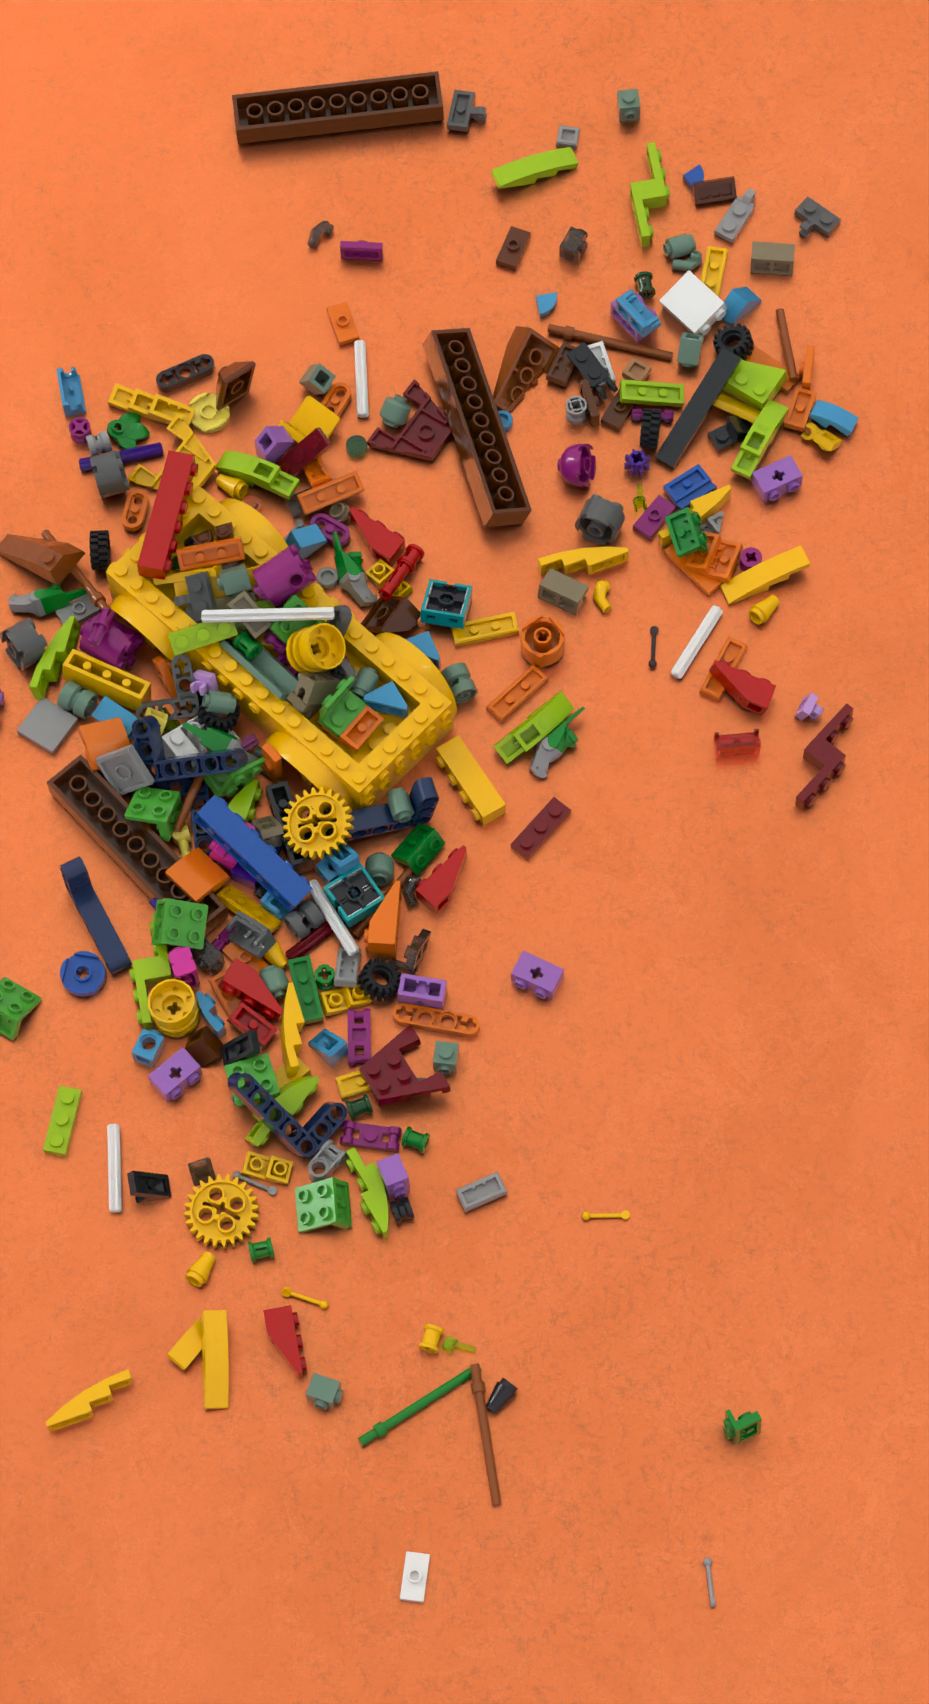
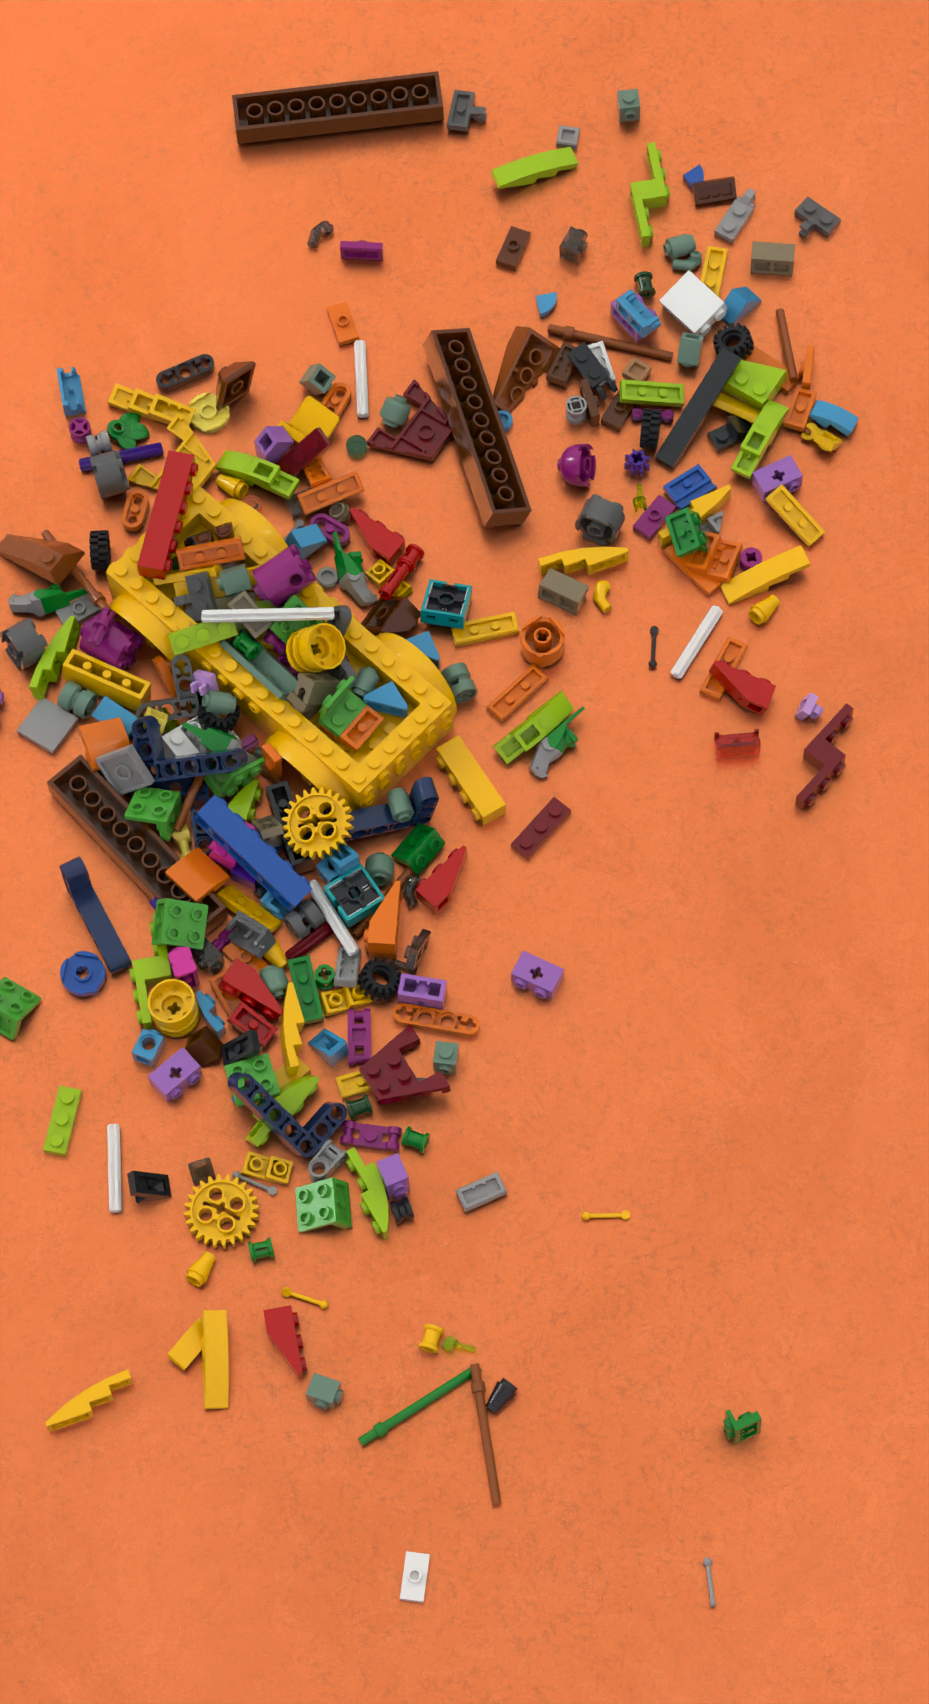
none -> yellow tile [765,484,825,547]

